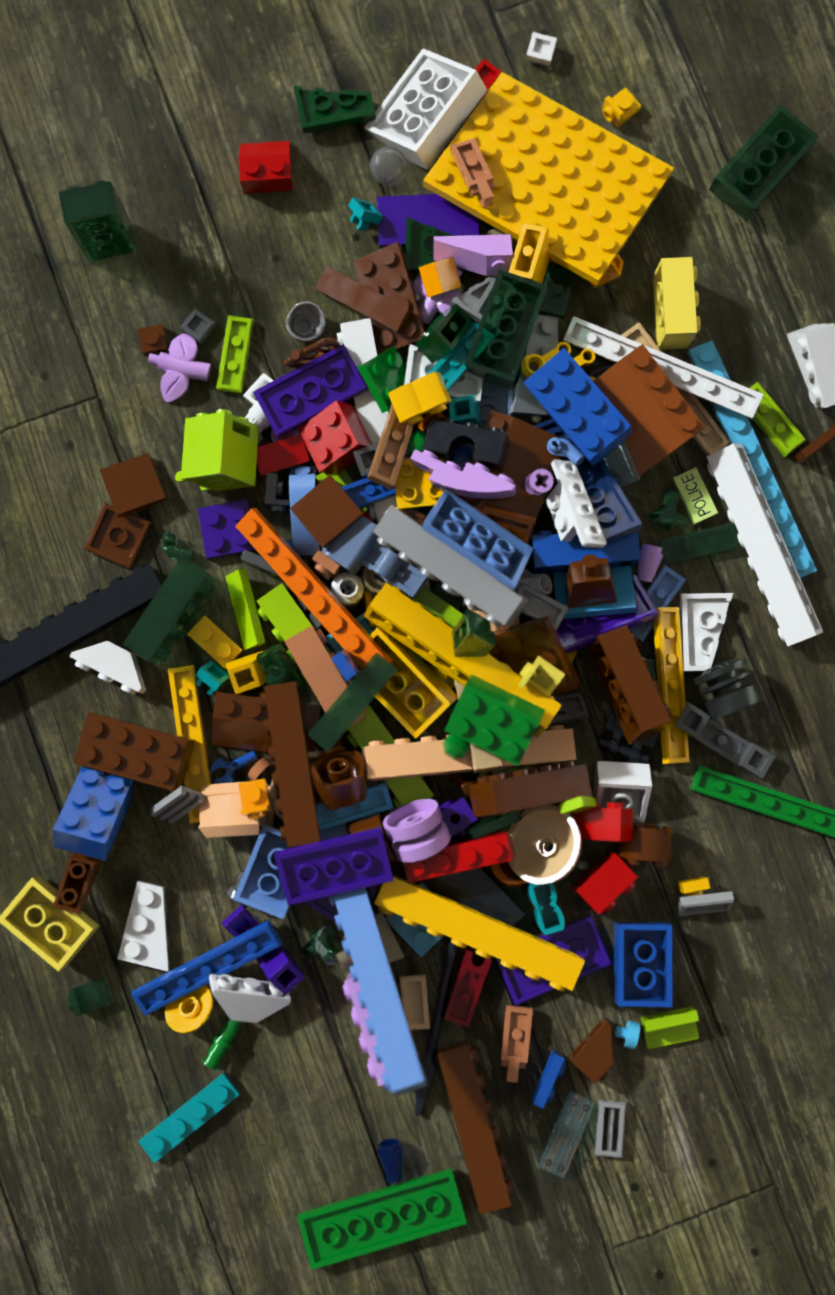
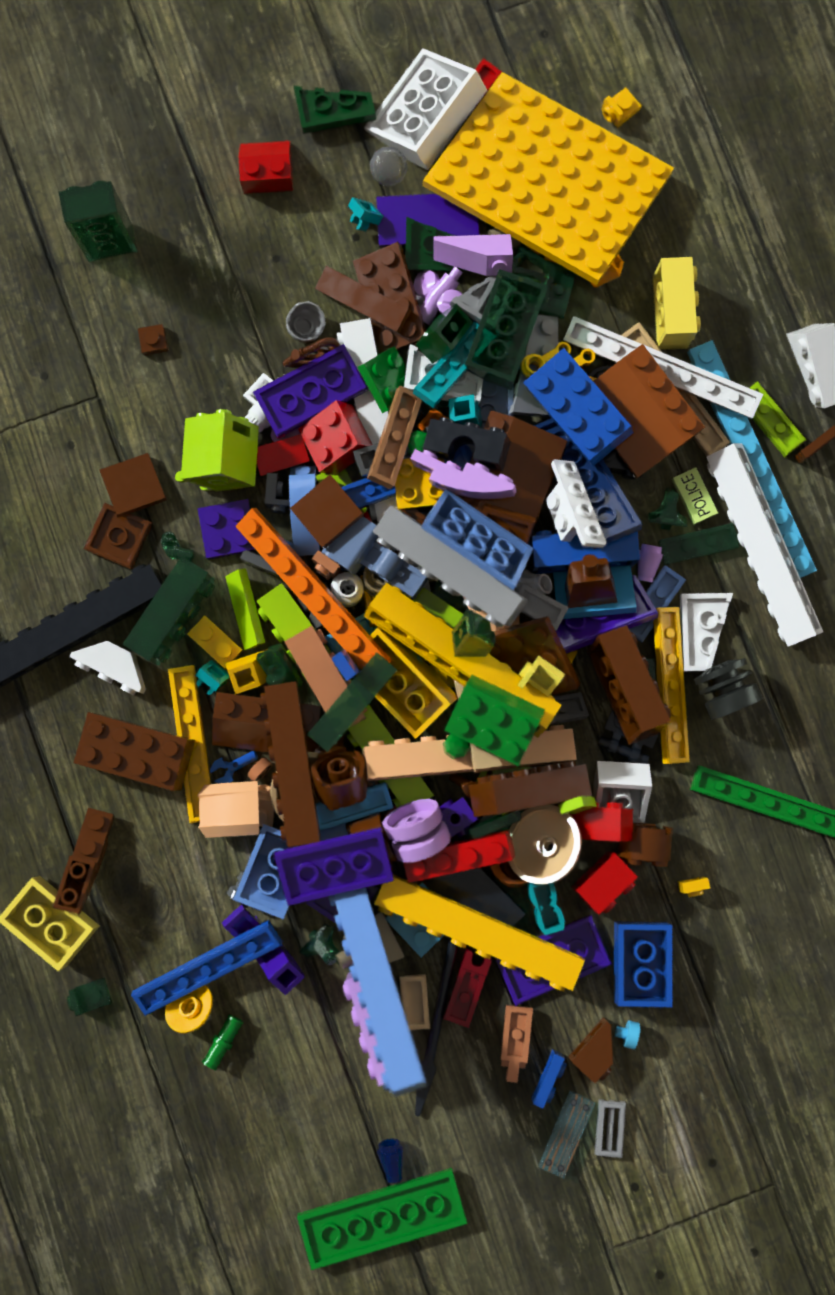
blue piece [53,766,133,861] -> none
white wing [117,880,170,972] -> none
teal plate [138,1072,240,1163] -> none
lavender plant [148,334,211,402] -> none
light grey tile [150,786,203,823] -> none
dark grey tile [180,308,216,345] -> none
white slope [209,974,291,1023] -> none
lime tile [216,315,254,395] -> none
light orange bracket [238,778,272,820] -> none
yellow brick [388,371,452,426] -> none
light orange panel [419,257,461,297] -> none
reddish brown brick [437,1041,514,1215] -> none
nougat hinge [450,138,494,208] -> none
yellow slope [508,223,549,286] -> none
lavender bush [524,469,553,496] -> none
white plate [526,32,557,66] -> none
medium blue arm [547,437,585,466] -> none
clear light blue tile [603,441,641,488] -> none
lime panel [640,1006,699,1049] -> none
dark grey slope [675,703,775,779] -> none
light grey tile [677,891,734,916] -> none
clear green brick [709,104,819,222] -> none

